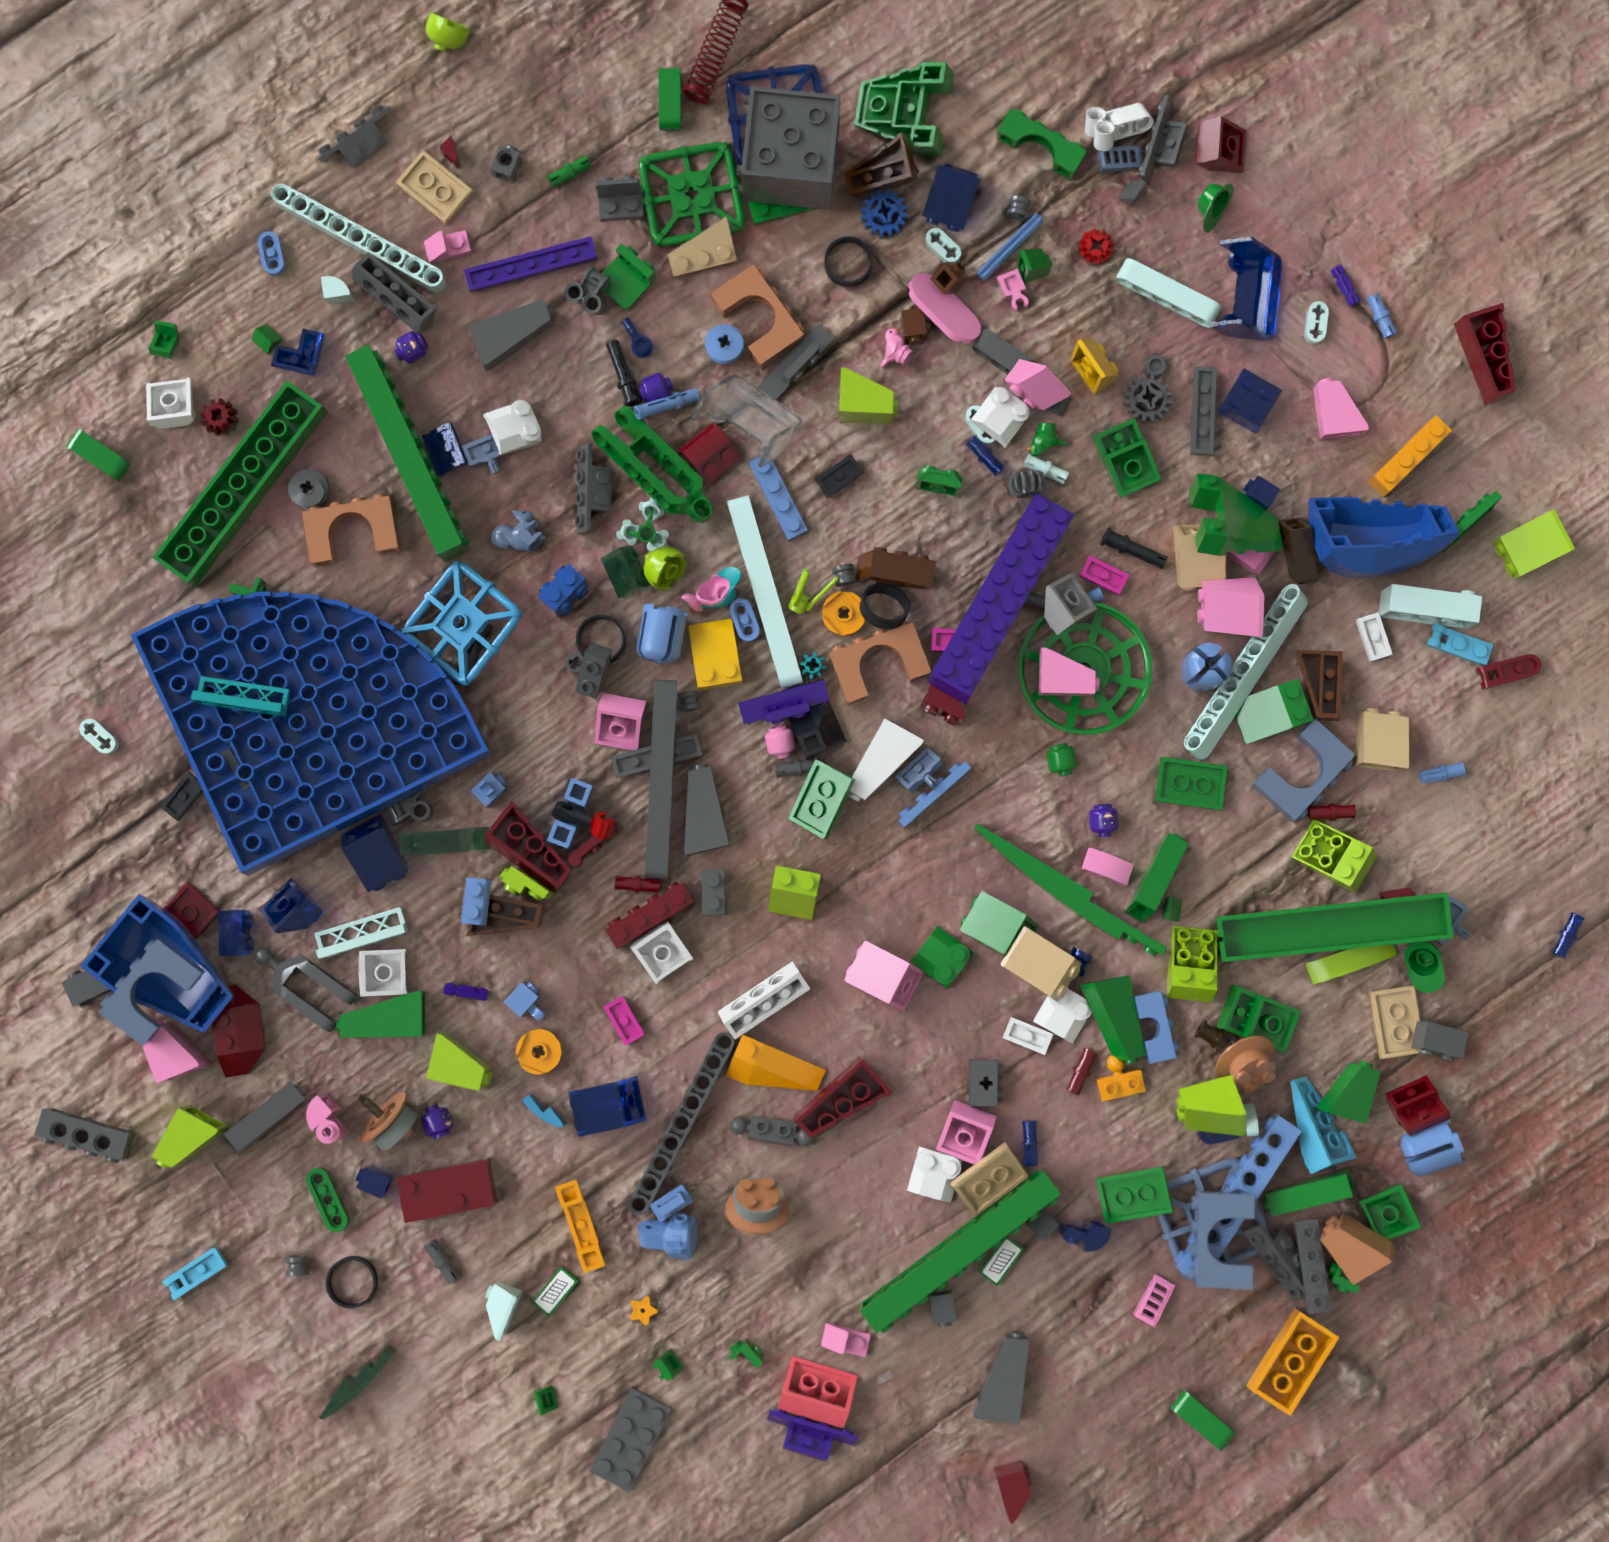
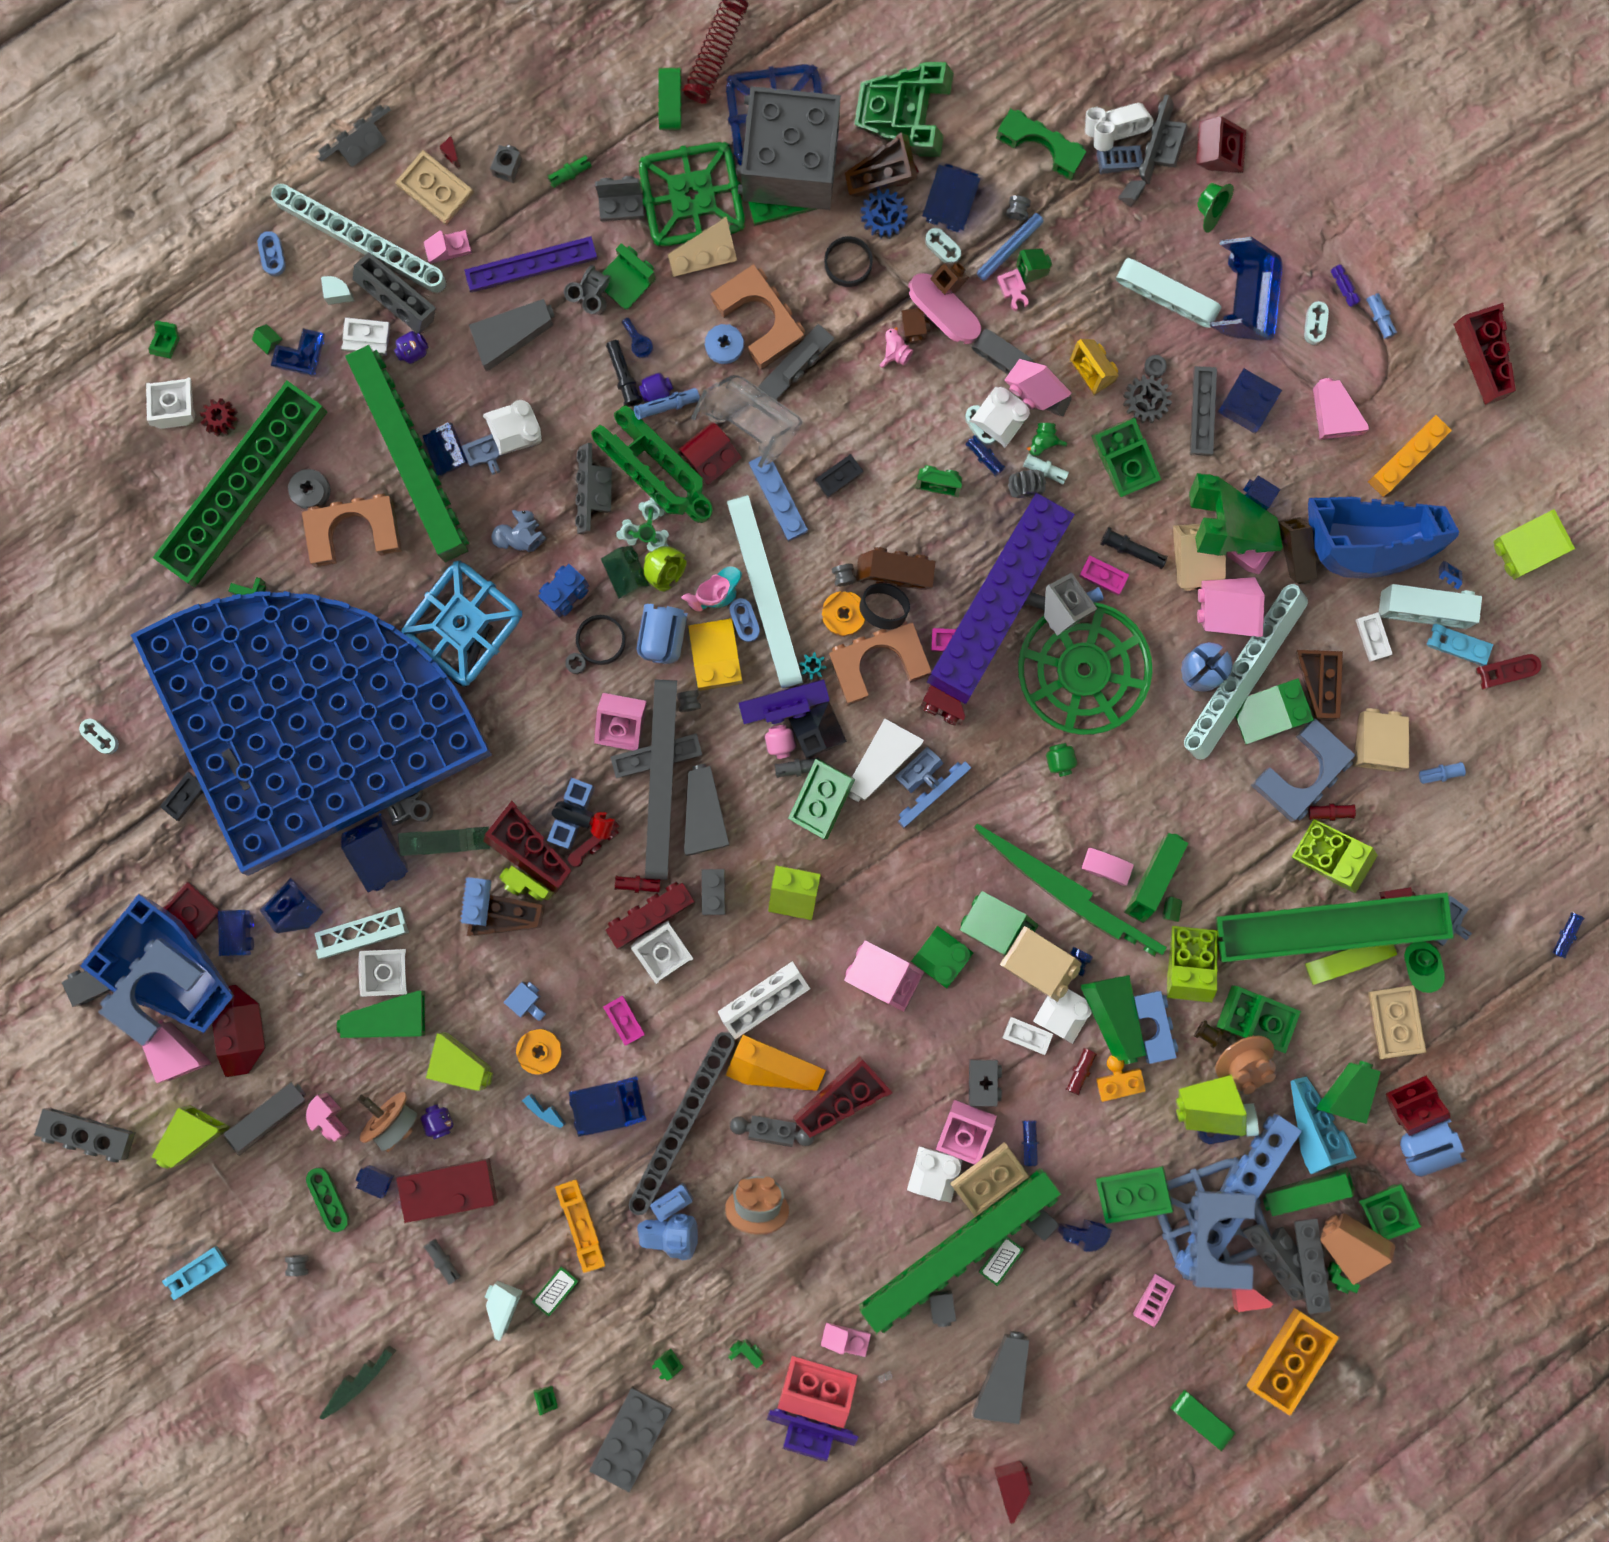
green beam [66,428,131,482] -> none
teal fence [191,676,291,717] -> none
dark grey piece [255,947,358,1033] -> none
bright pink plate [316,1120,340,1144] -> none
black tyre [326,1256,378,1308] -> none
lime cylinder [426,11,471,52] -> none
dark purple axle [444,983,488,1001] -> none
medium blue brick [470,772,508,808] -> none
dark grey brick [575,642,613,699] -> none
light orange plate [630,1296,658,1326] -> none
lime plant [788,568,839,615] -> none
lime slope [839,367,898,424] -> none
bright pink slope [1039,648,1099,696] -> none
red gear [1079,229,1114,264] -> none
dark purple head [1089,804,1119,837] -> none
green plate [1154,757,1228,811] -> none
dark grey brick [1412,1021,1468,1062] -> none
green plate [1442,491,1502,552] -> none
none -> white plate [341,318,390,356]
none -> coral slope [1232,1288,1273,1312]
none -> blue tile [1439,561,1463,589]

